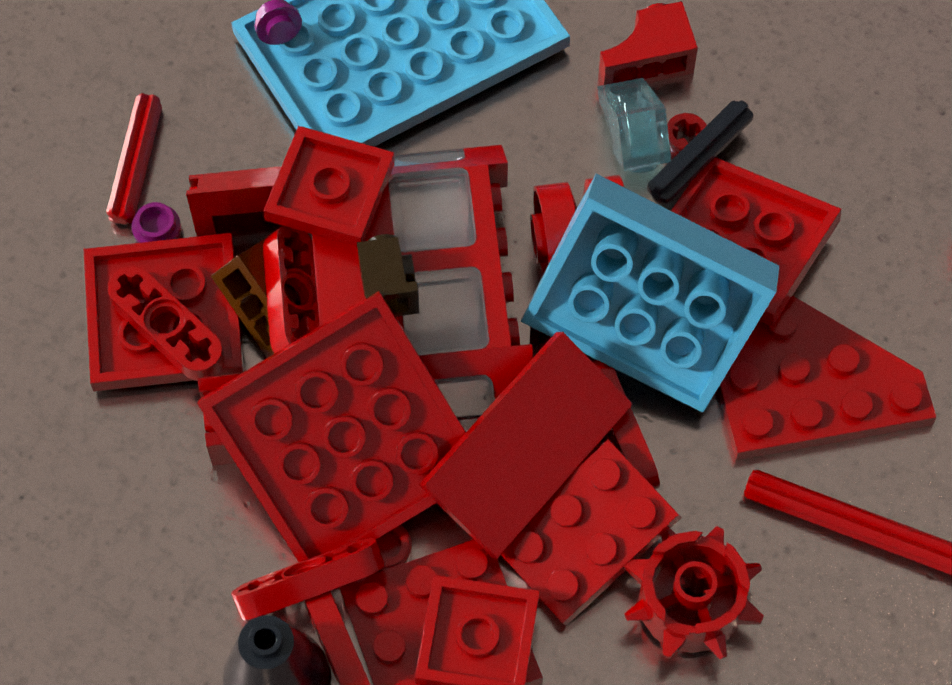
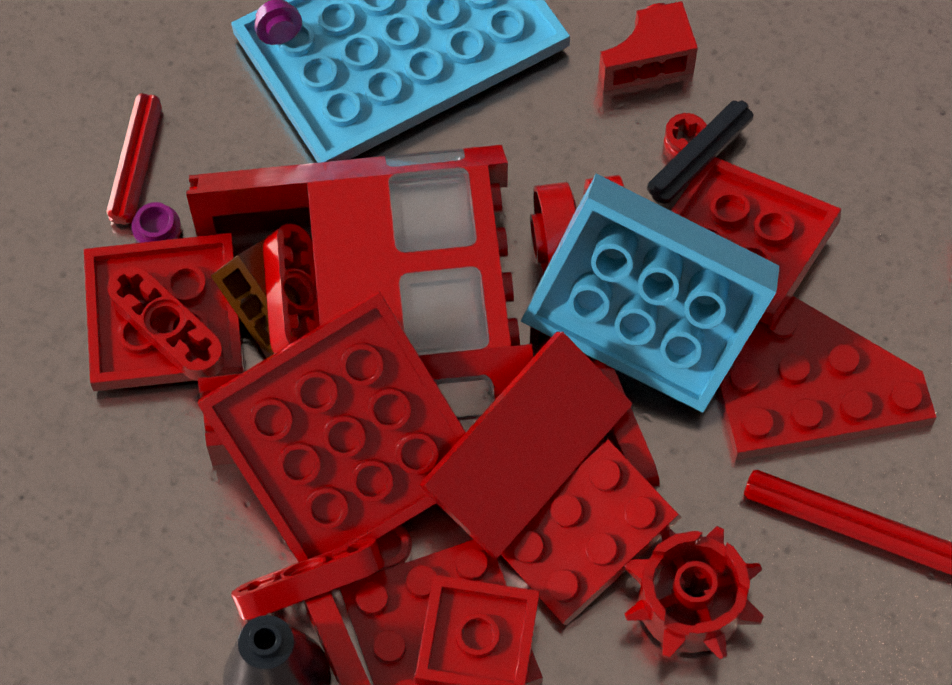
red plate [263,126,395,246] -> none
dark brown brick [357,234,420,317] -> none
clear light blue arch [597,78,671,173] -> none

